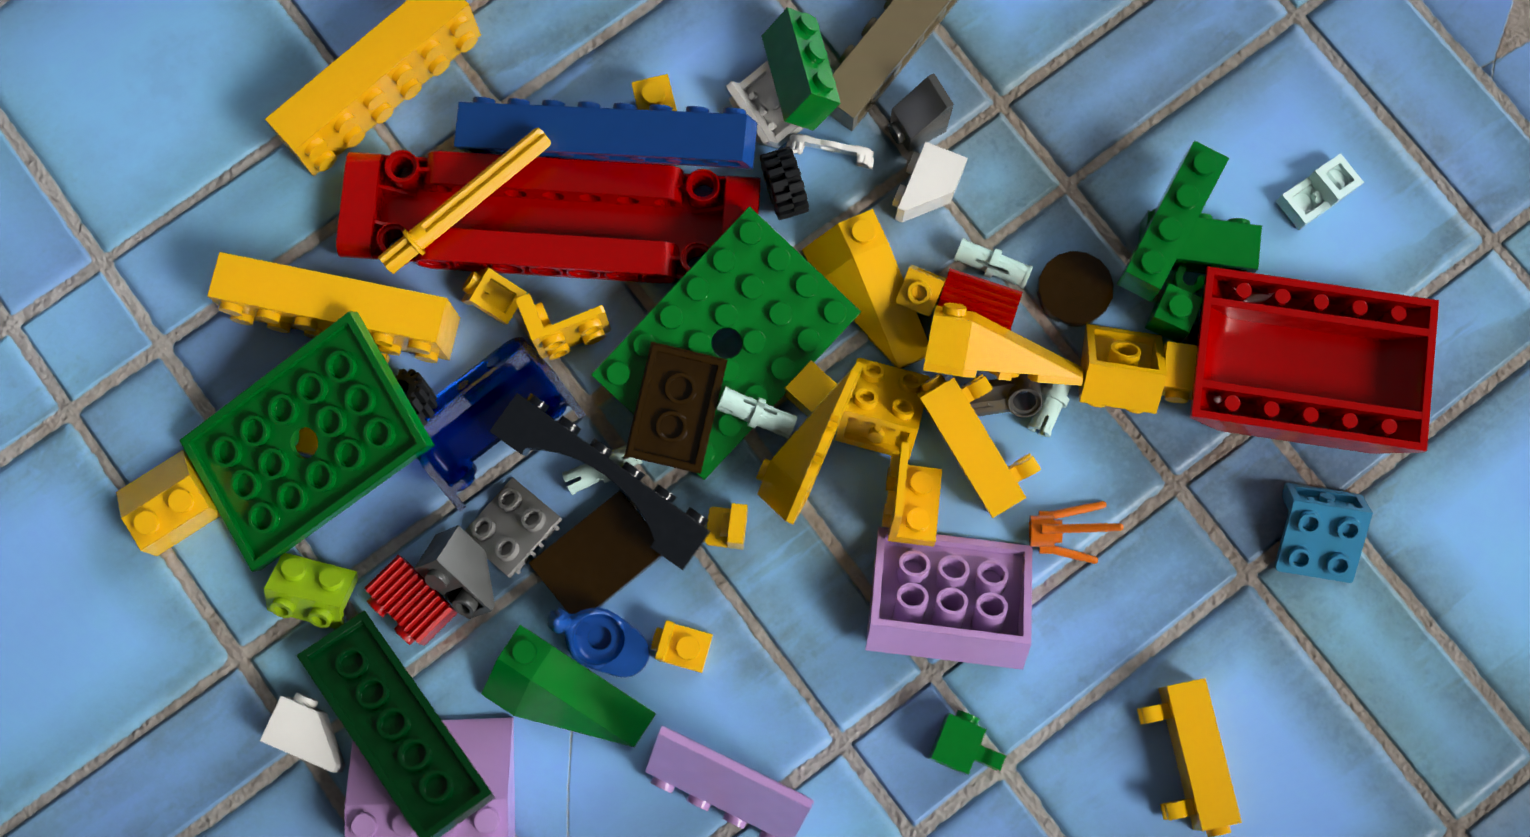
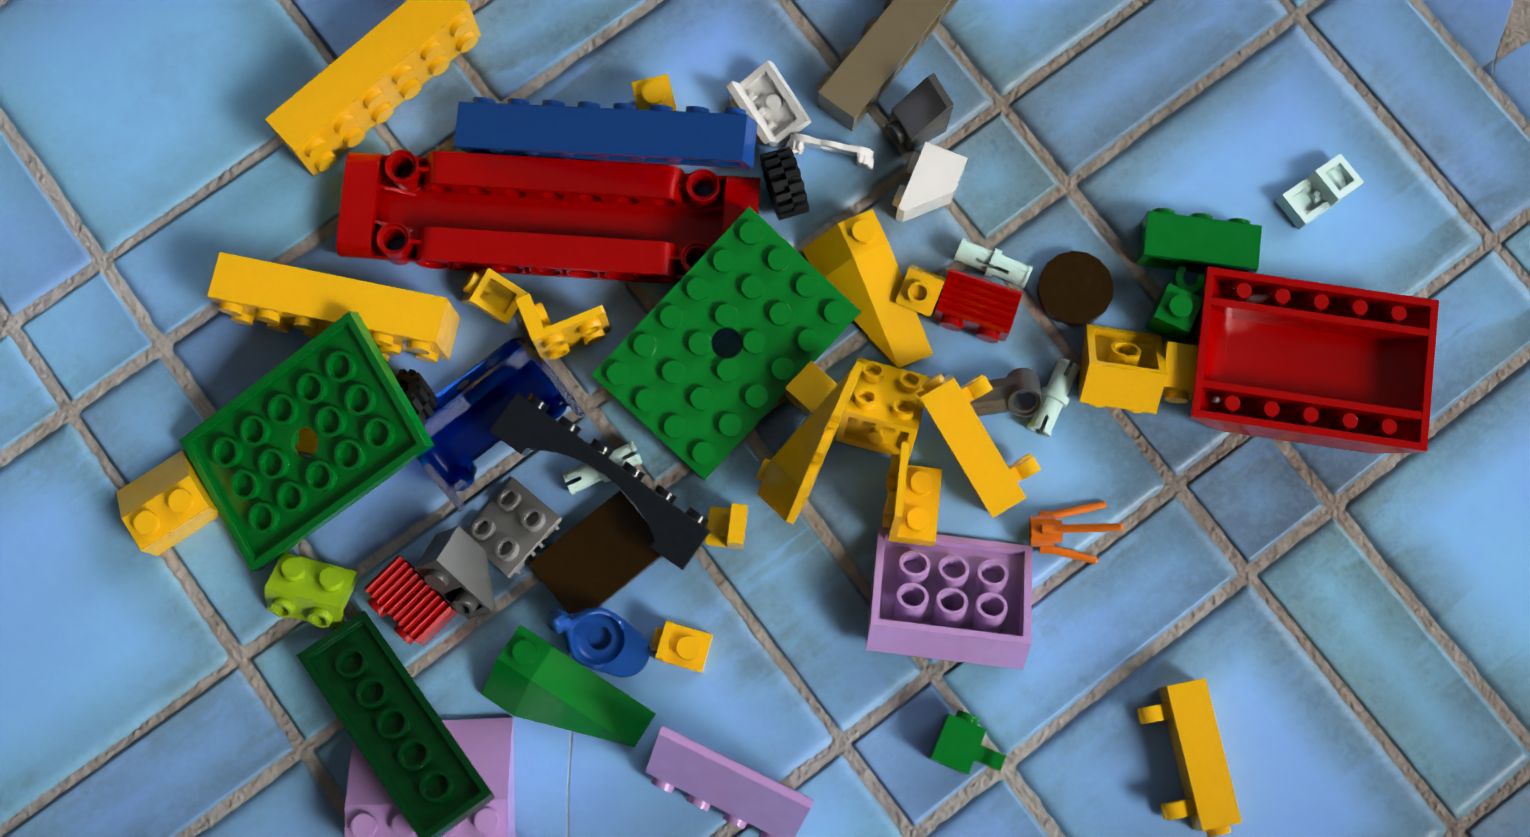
white slope [260,692,346,773] -> none
yellow axle [378,128,551,274] -> none
dark brown tile [624,341,727,474] -> none
light aqua pin [716,386,798,439] -> none
green brick [761,7,841,131] -> none
yellow wedge [923,303,1083,386] -> none
green brick [1117,140,1229,302] -> none
dark azure bracket [1275,482,1373,583] -> none

